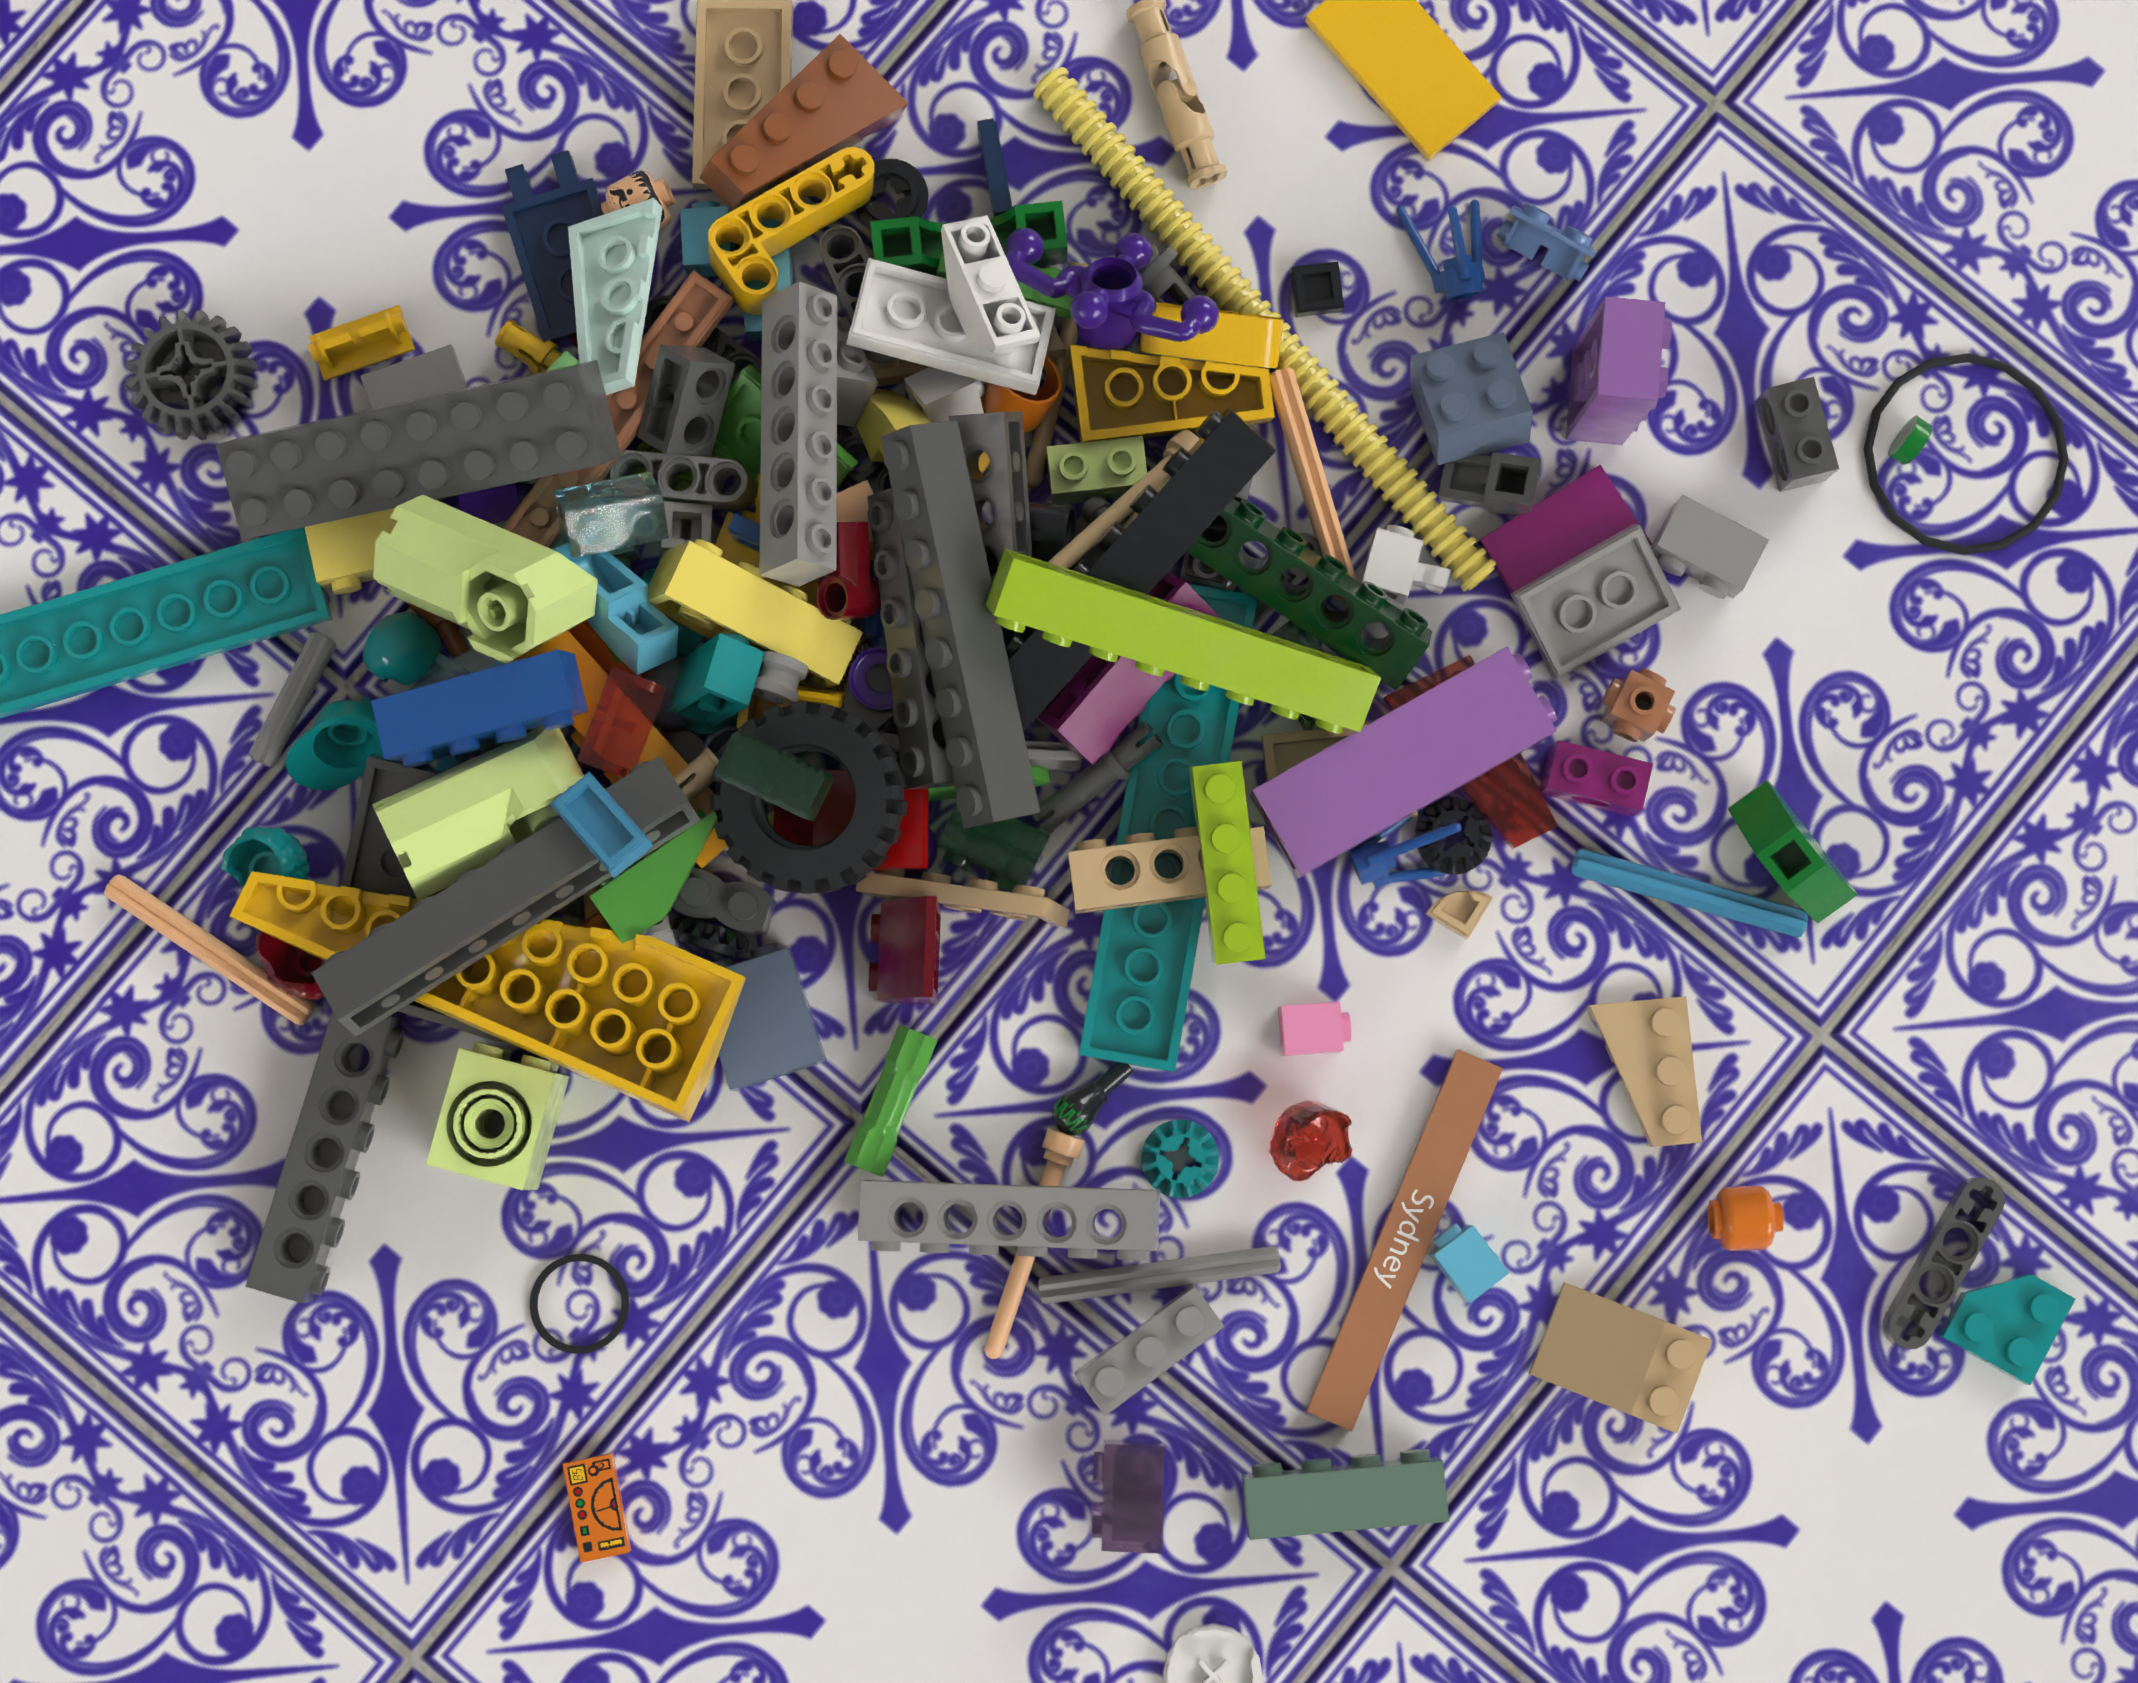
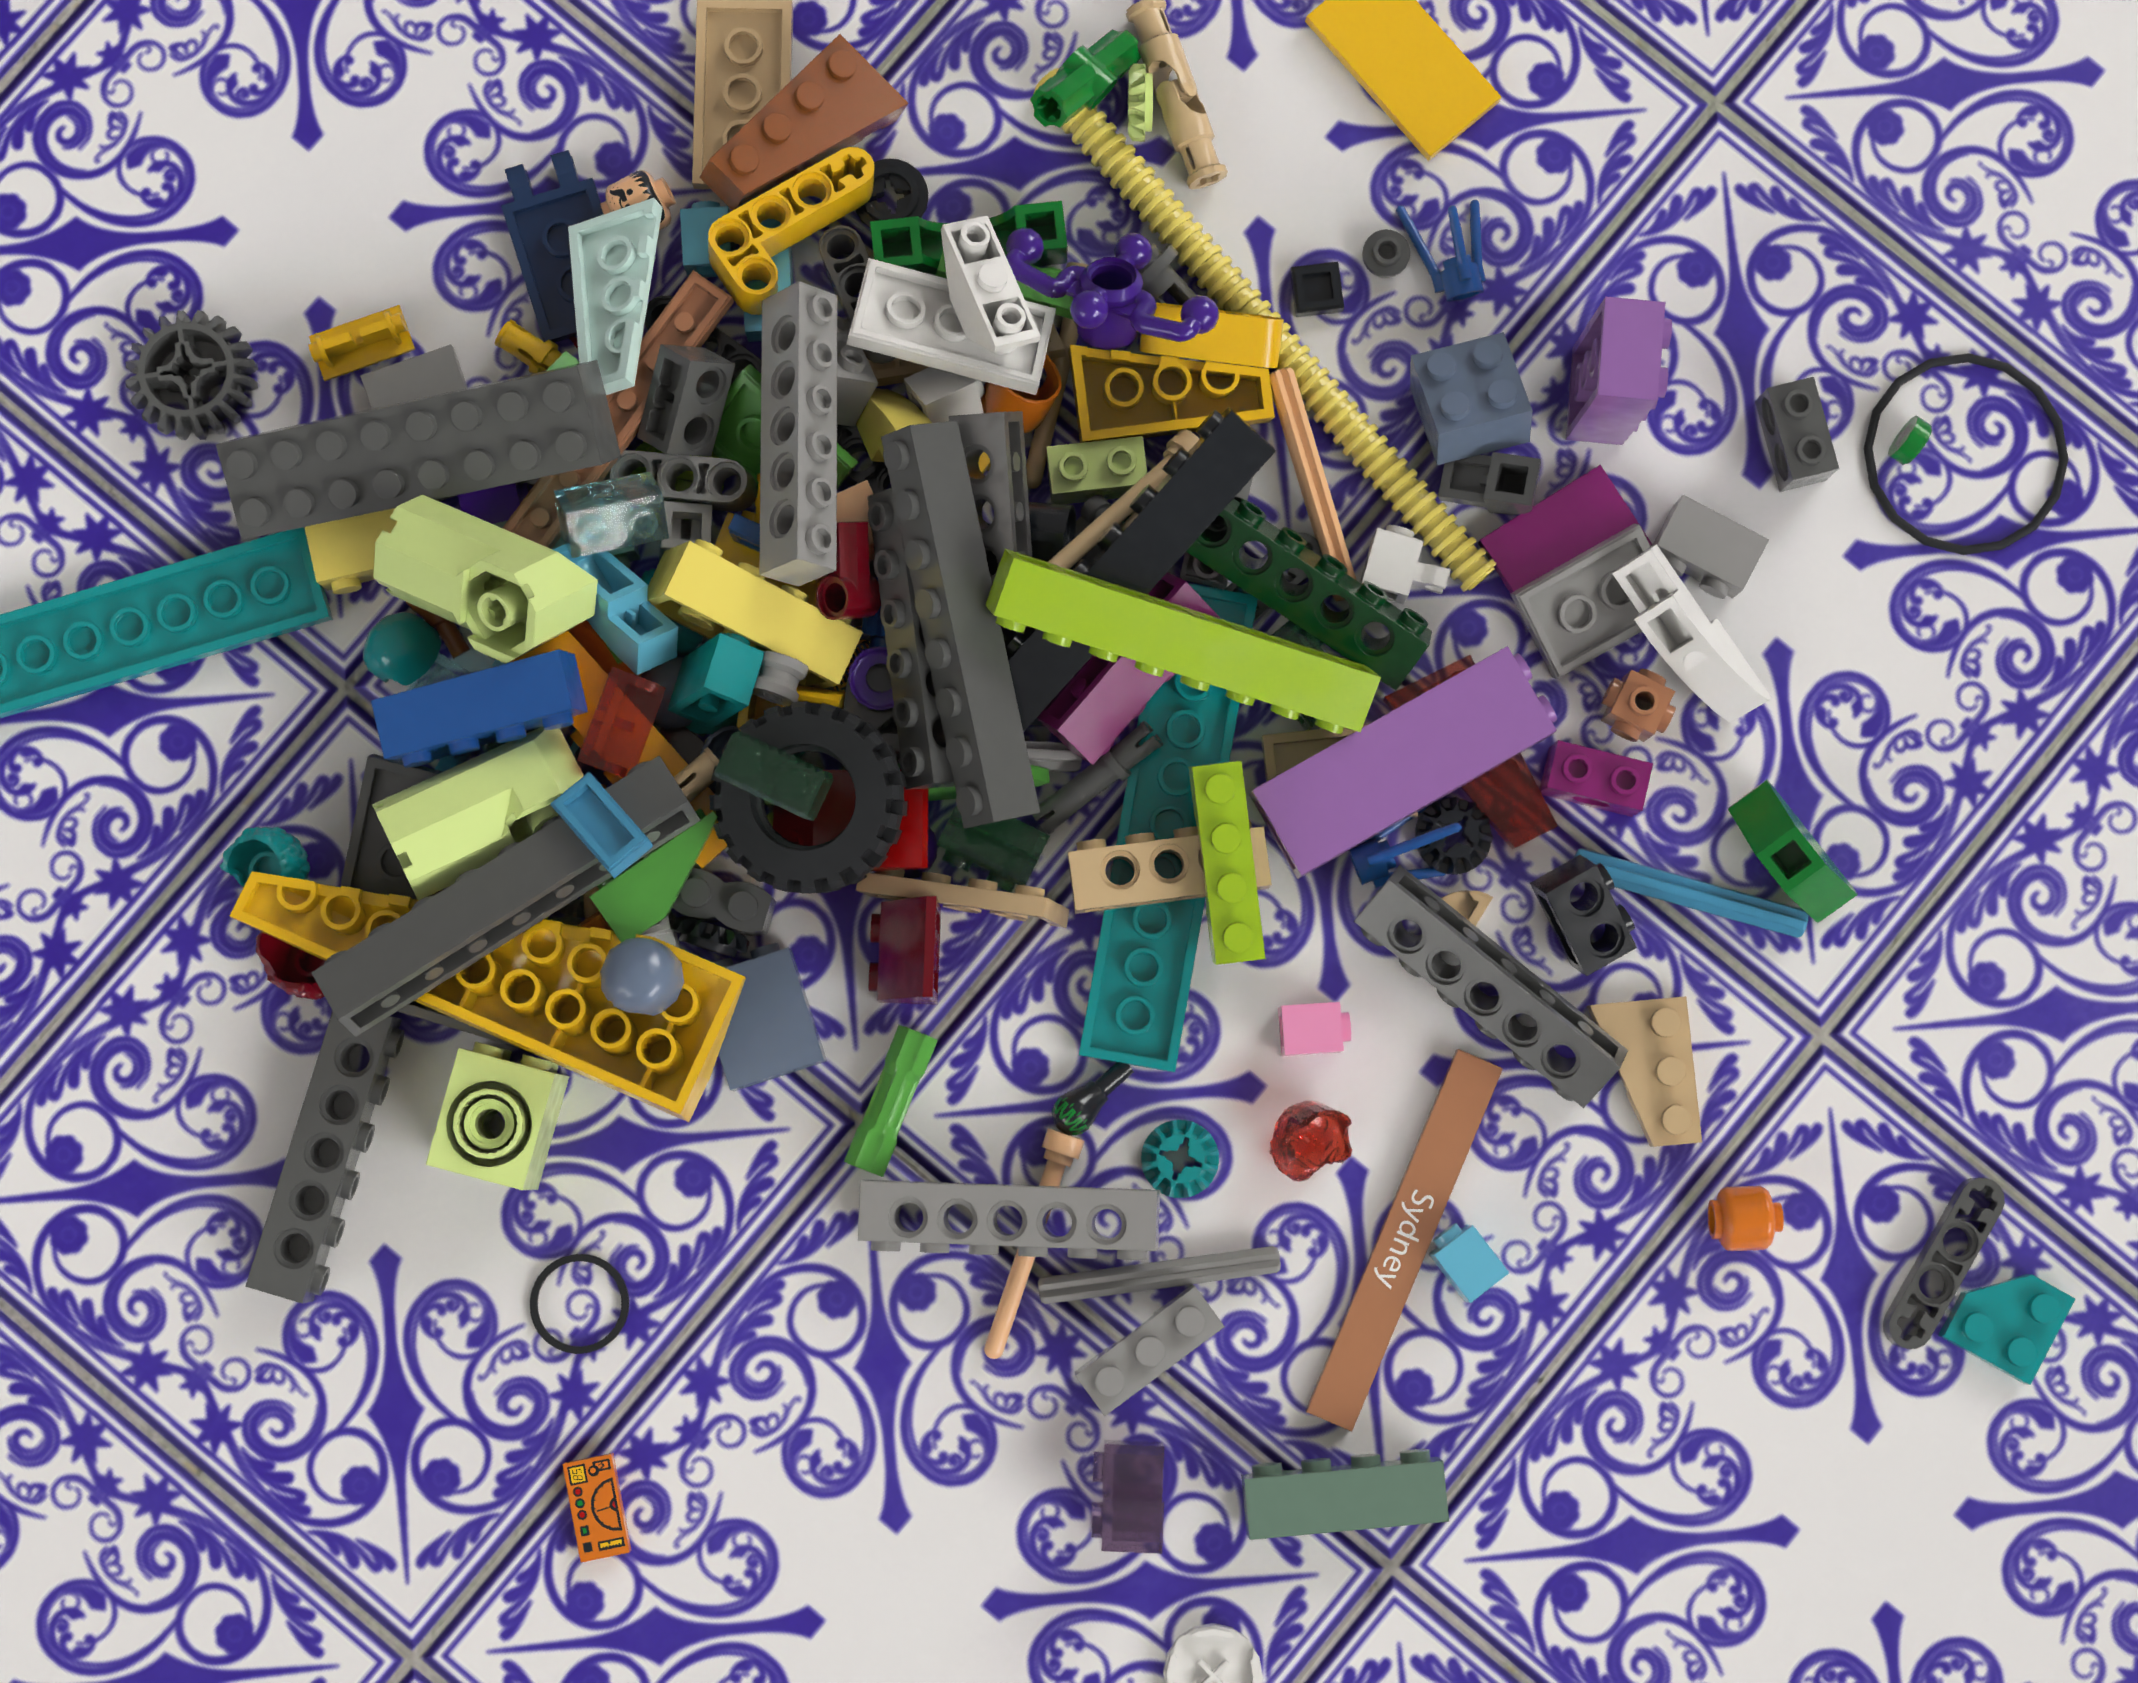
light nougat axle [104,874,315,1025] -> none
light grey axle [249,632,336,767] -> none
teal piece [285,697,383,791] -> none
dark blue tile [977,118,1012,217] -> none
medium blue hinge [1497,202,1597,282] -> none
tan slope [1529,1282,1712,1433] -> none
none -> sand blue hair [600,937,684,1016]
none -> green piece [1030,29,1141,128]
none -> yellowish green gear [1127,63,1153,142]
none -> dark grey brick [1354,865,1628,1108]
none -> dark grey plate [1362,229,1410,278]
none -> black brick [1530,855,1637,977]
none -> white slope [1612,544,1771,723]

